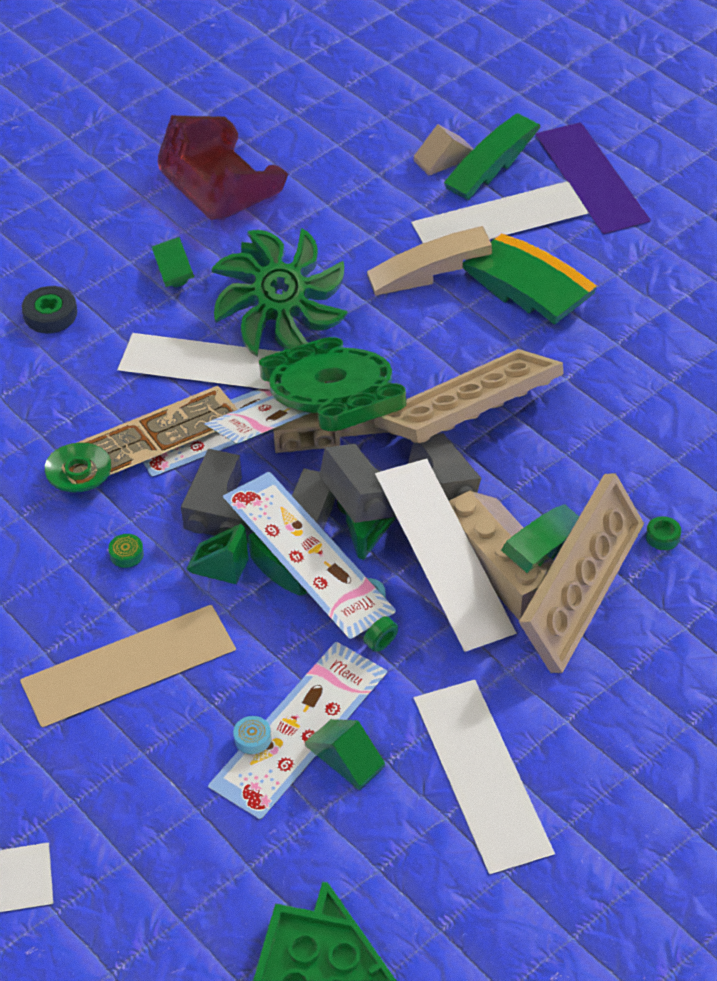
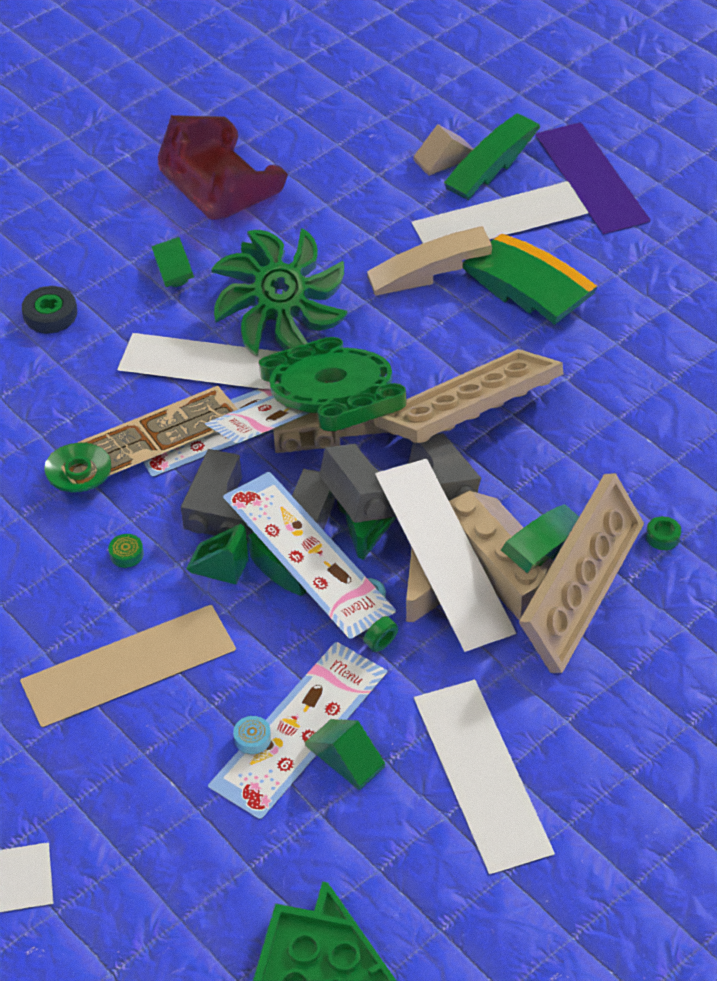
none -> tan slope [406,548,440,622]

